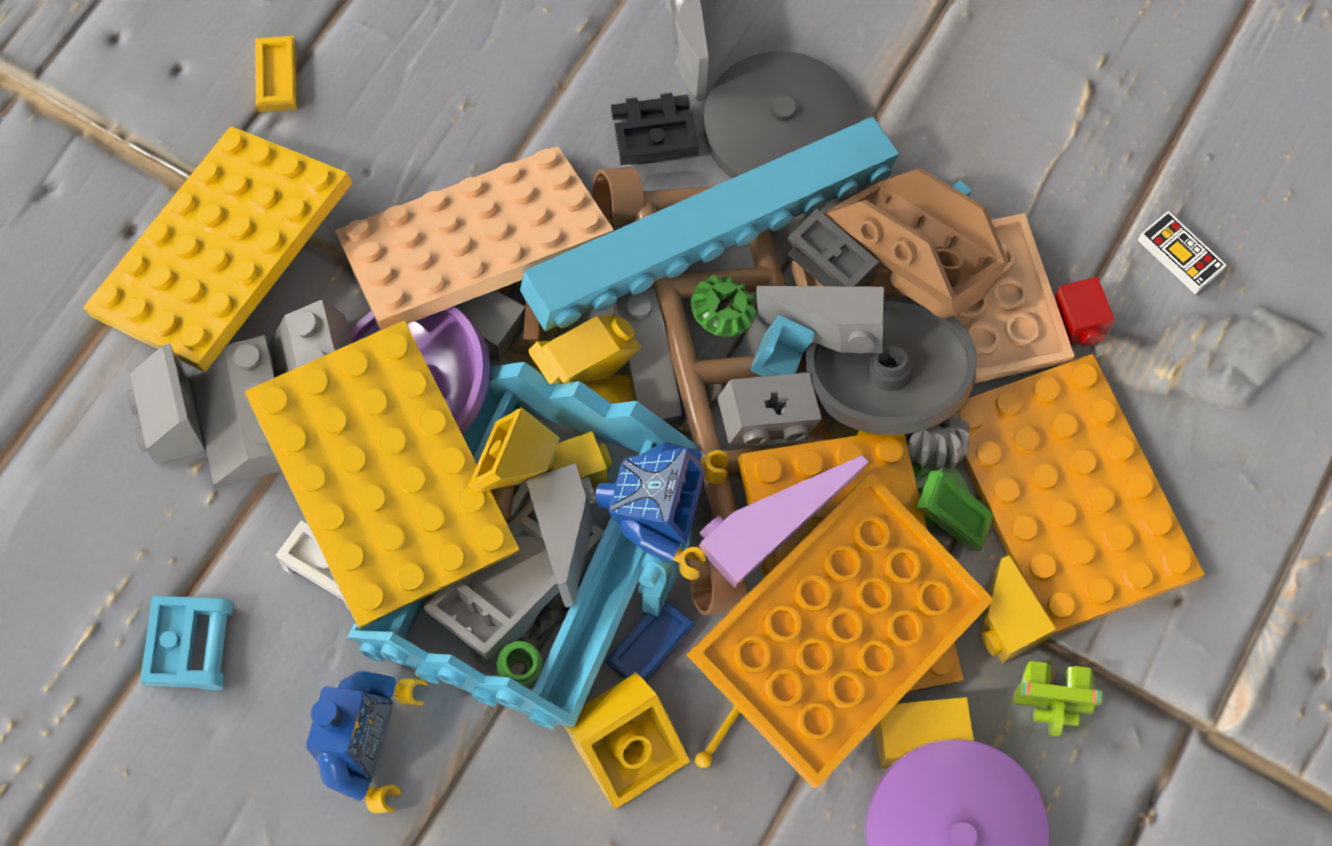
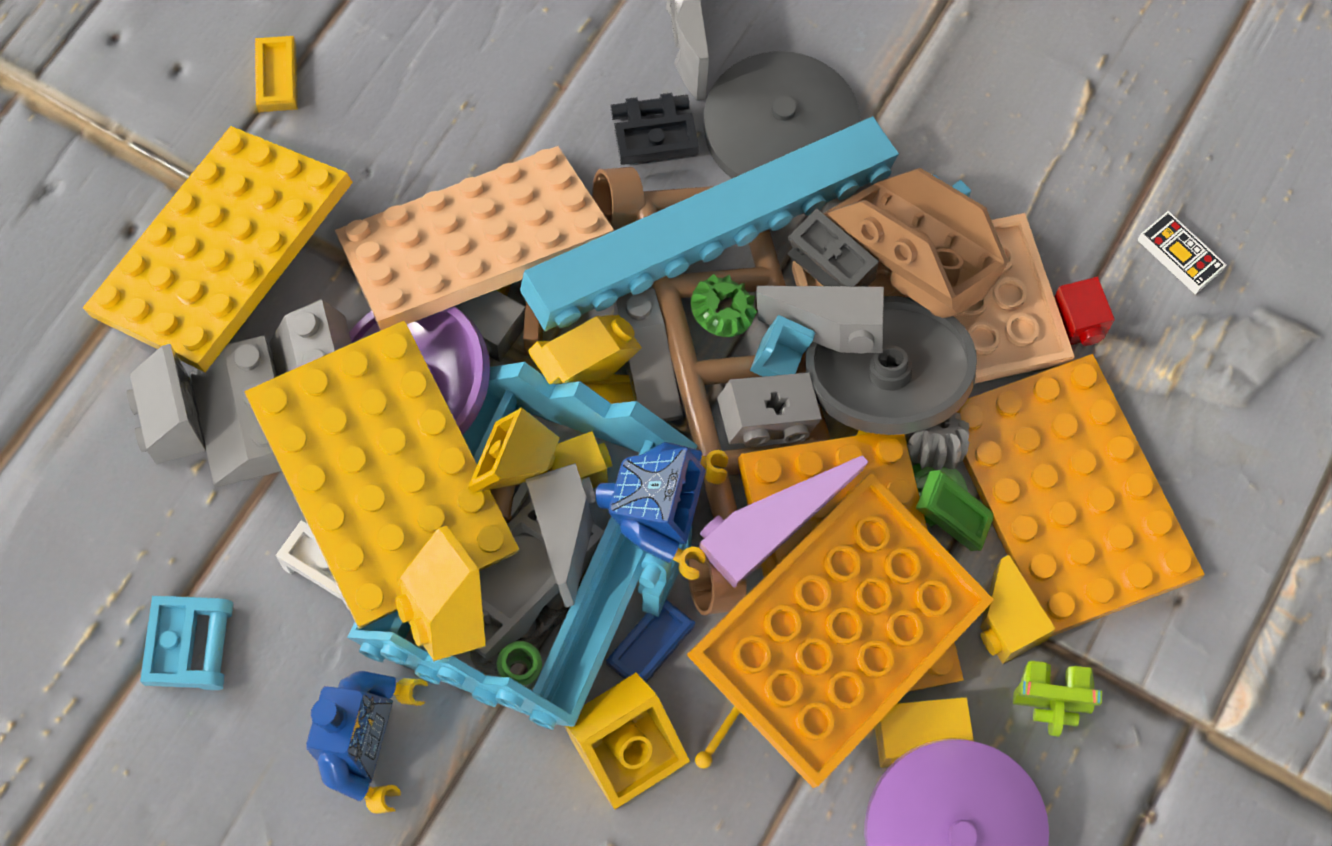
none -> yellow slope [396,526,486,661]

